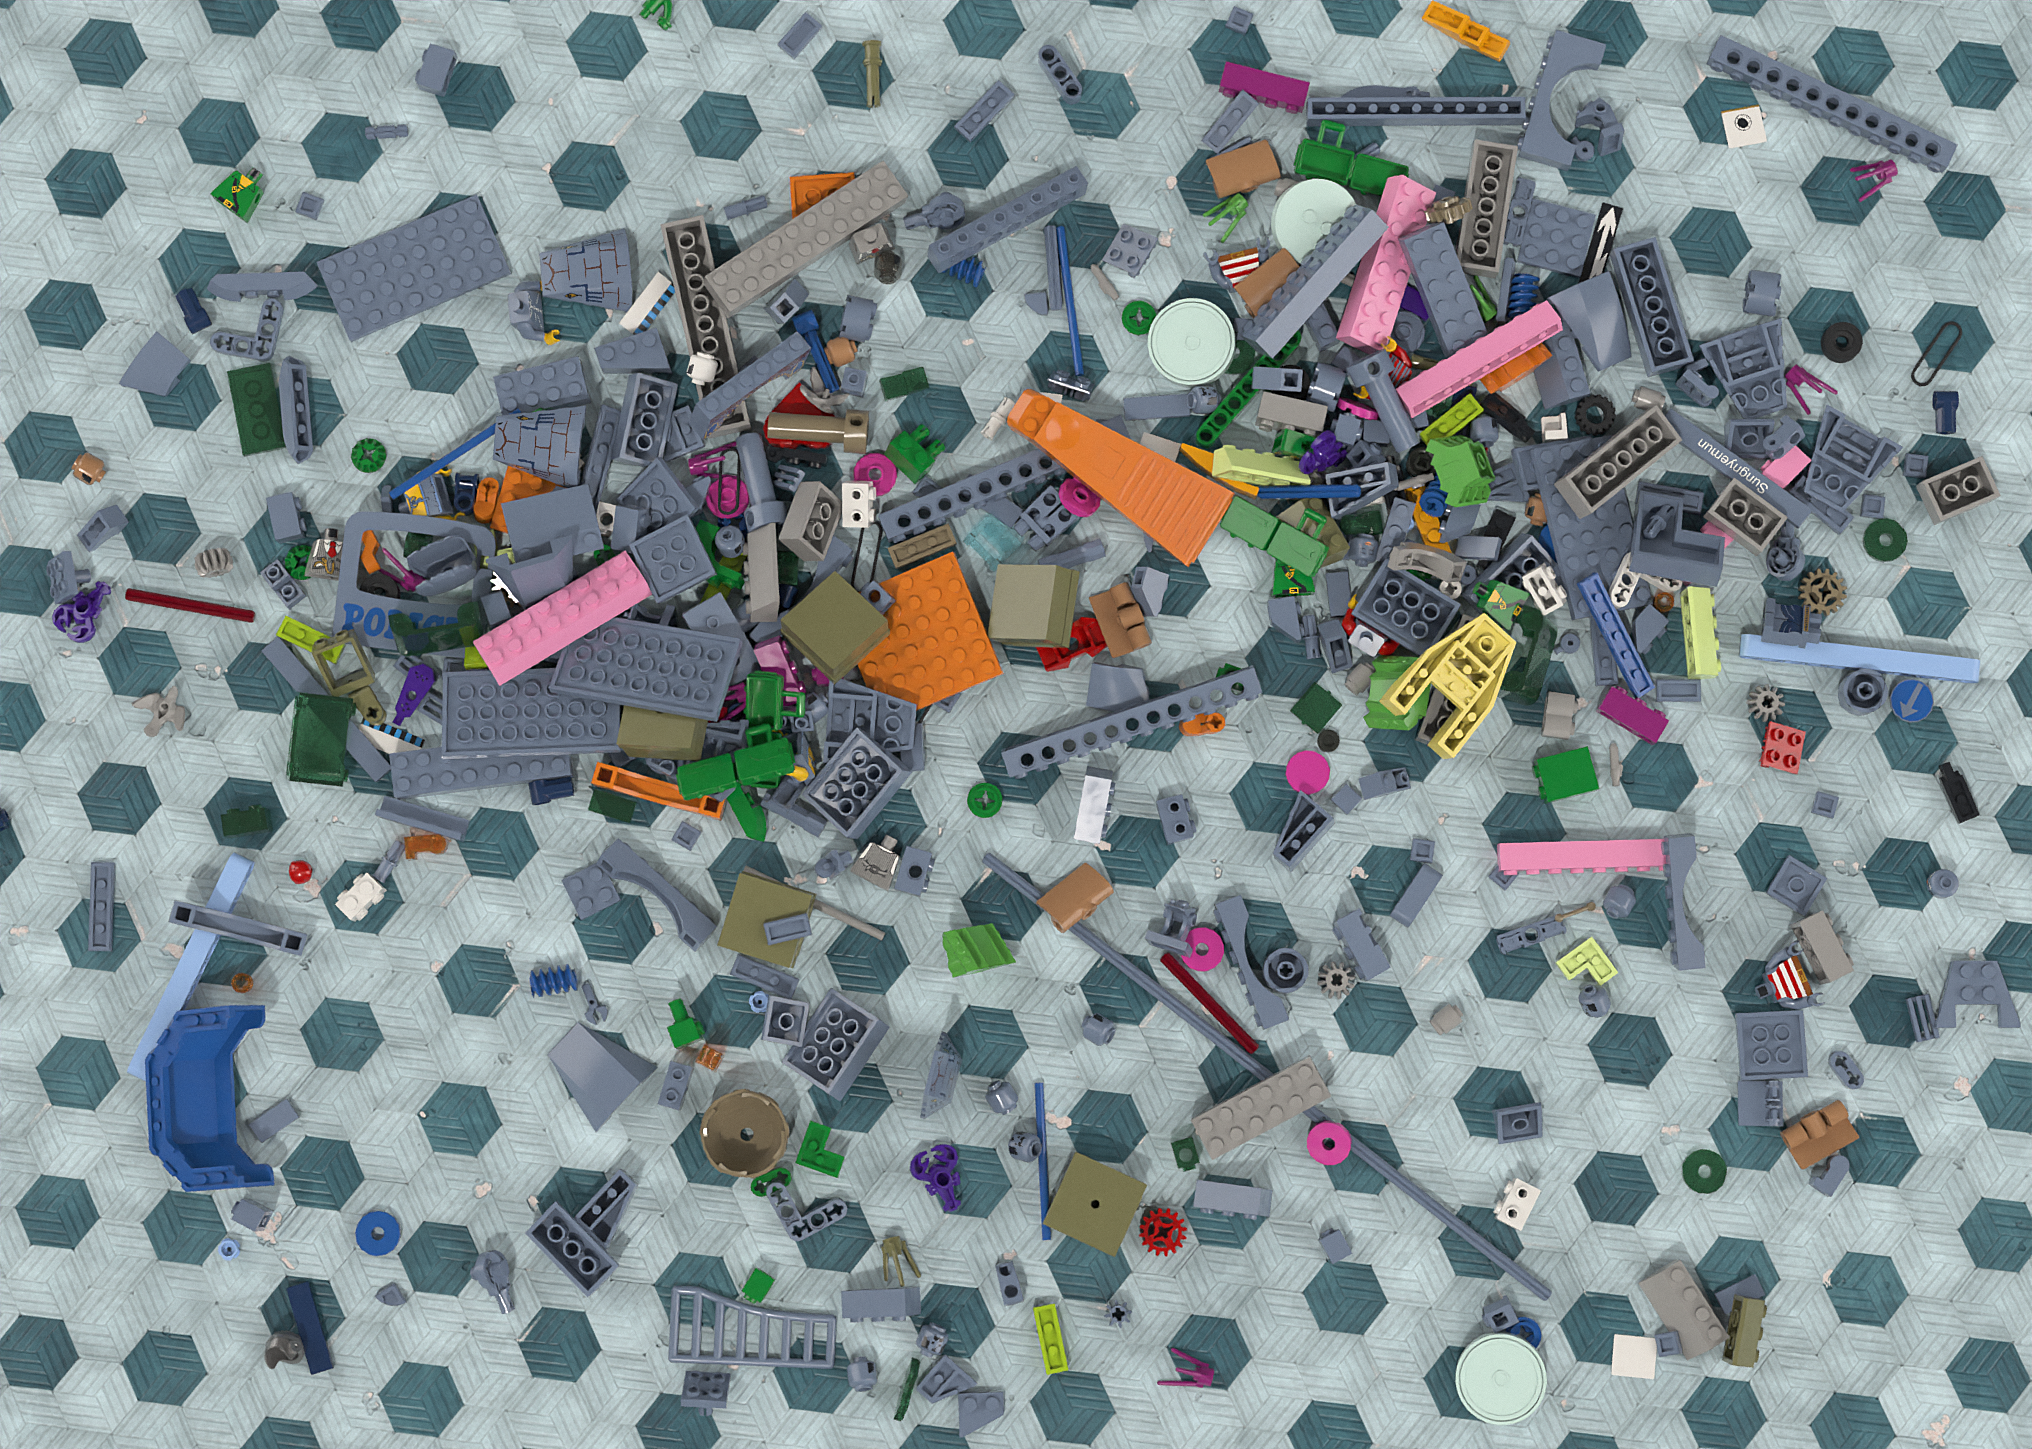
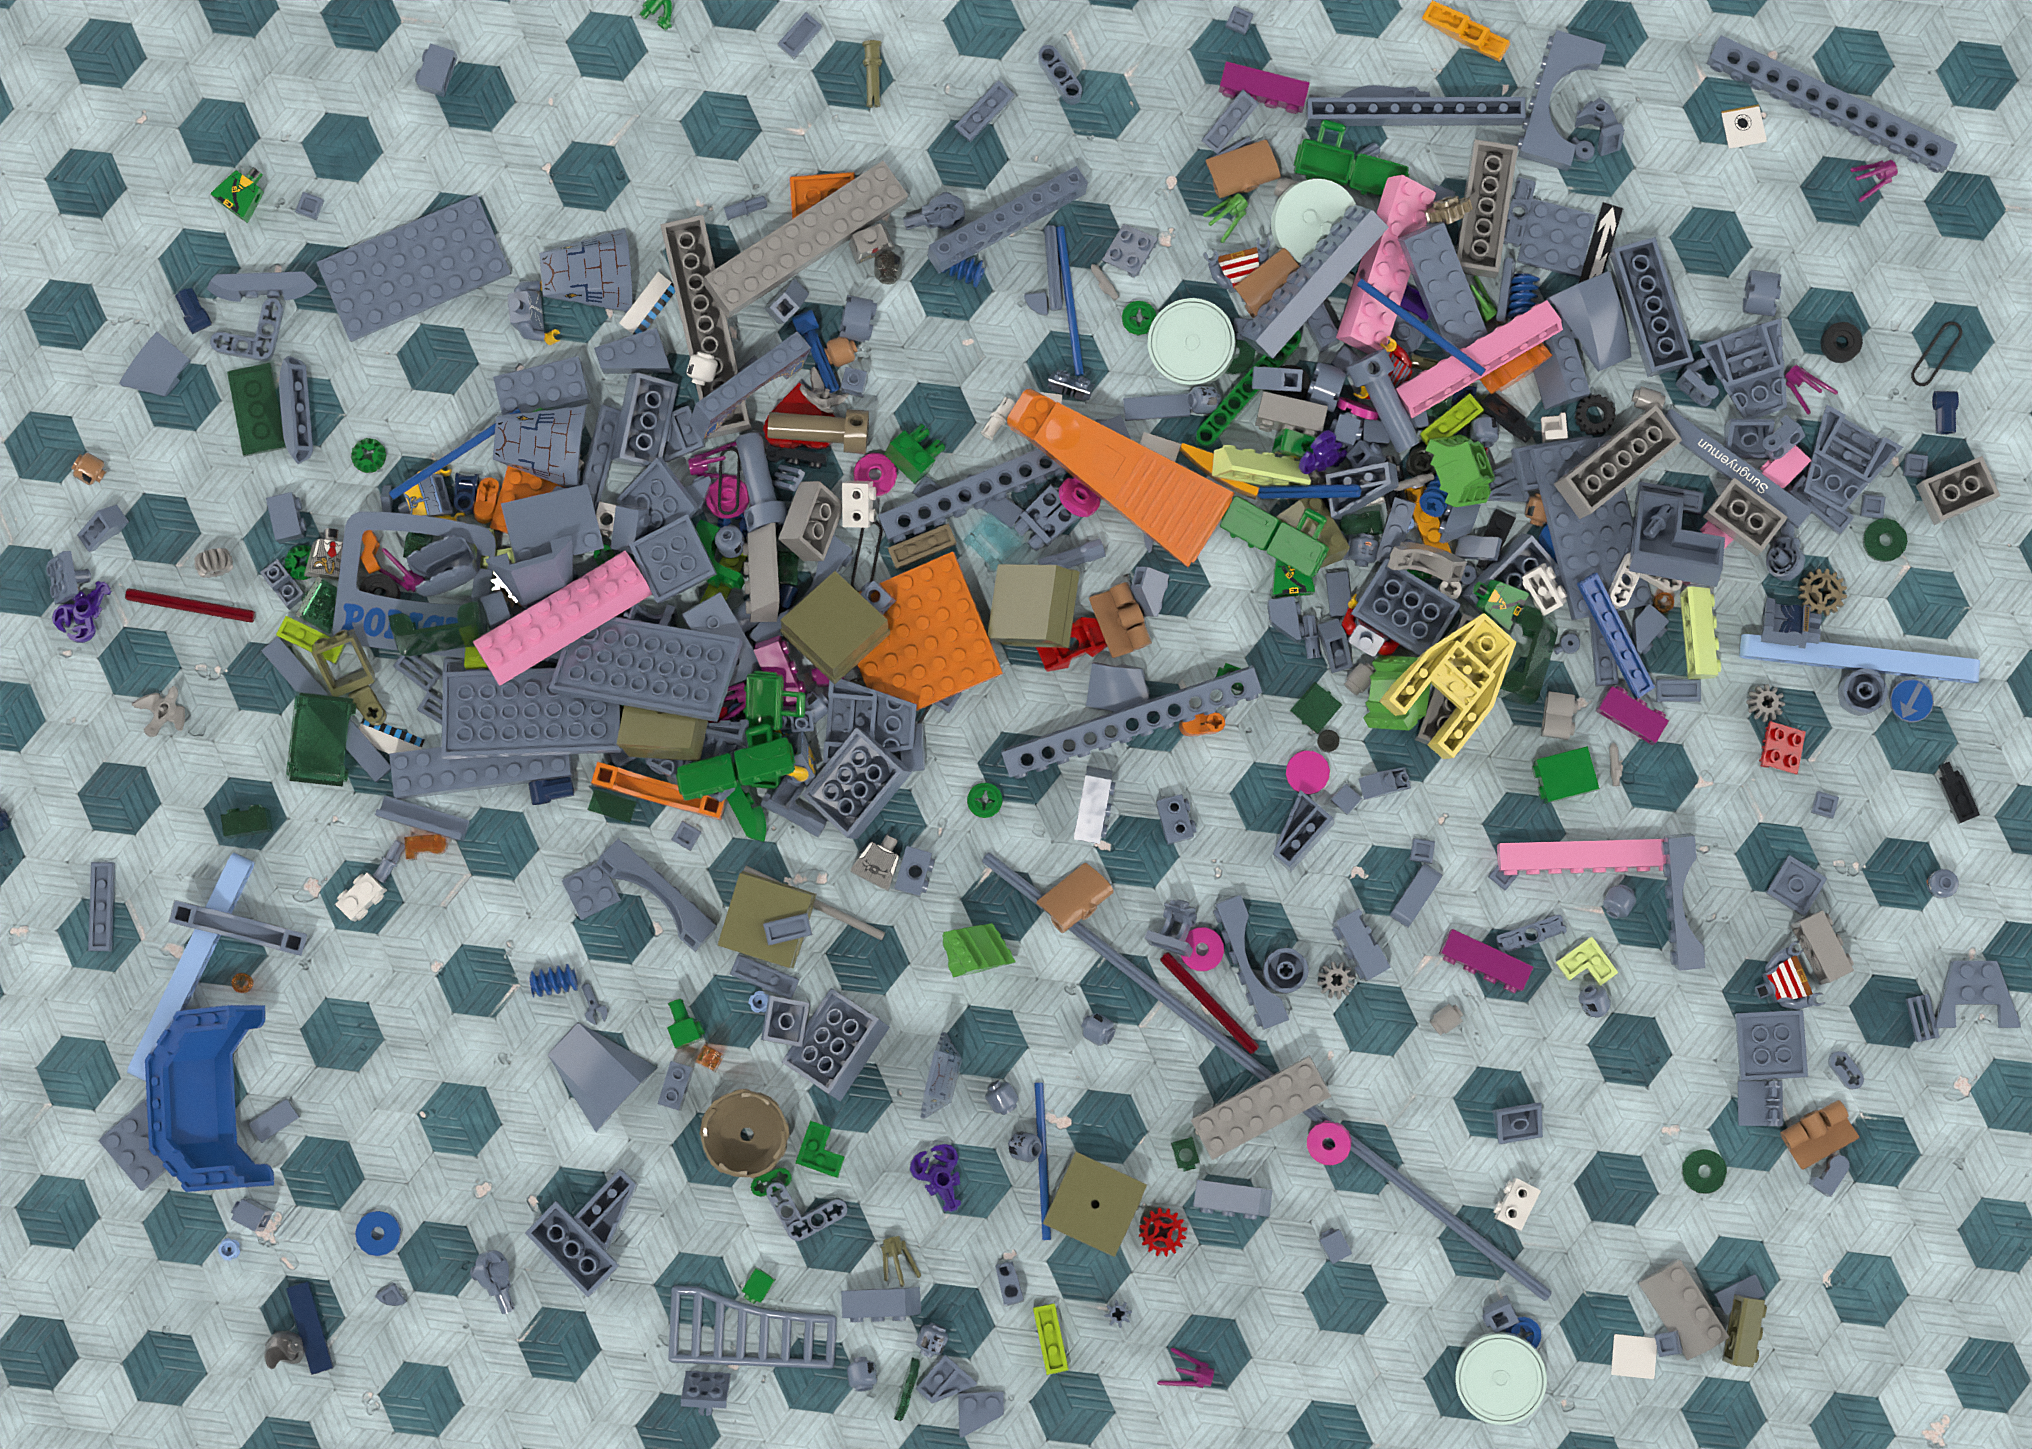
red piece [289,860,313,884] -> none
sand blue axle [365,124,408,140] -> none
dark purple piece [393,664,436,726] -> none
sand blue hips [814,850,853,880] -> none
clear green slope [879,367,929,401] -> none
dark tan hinge [1555,902,1596,922] -> none
none -> sand blue plate [98,1099,167,1191]
none -> clear green plate [296,576,338,634]
none -> blue piece [1357,279,1486,376]
none -> magenta brick [1439,929,1533,994]

